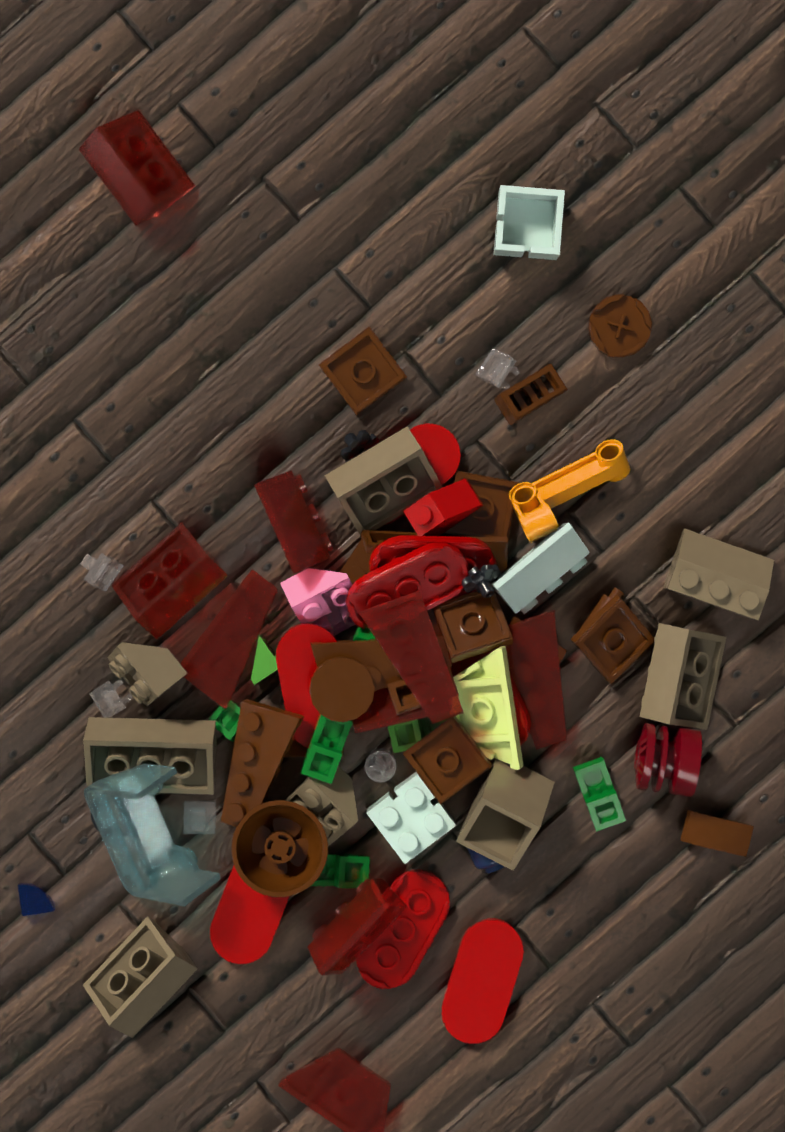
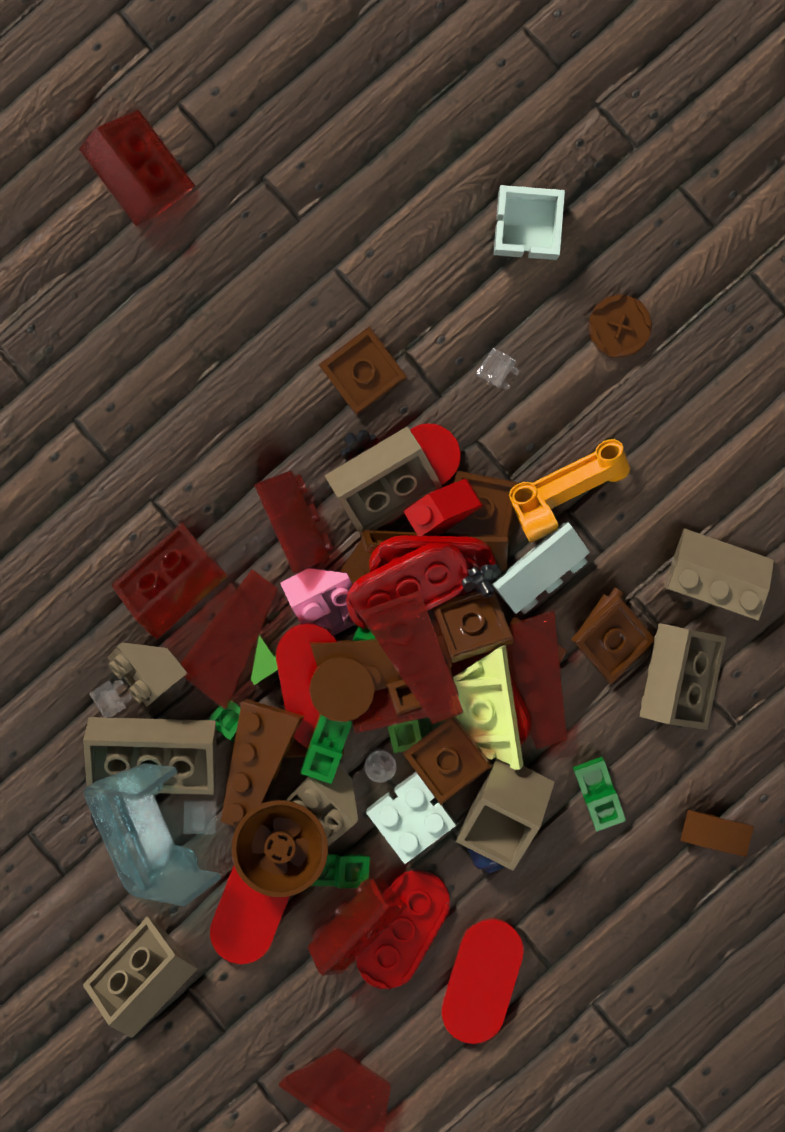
clear blue tile [18,883,55,916] -> none
clear tile [80,553,124,591] -> none
reddish brown slope [494,363,568,425] -> none
dark red wheel [634,723,702,797] -> none

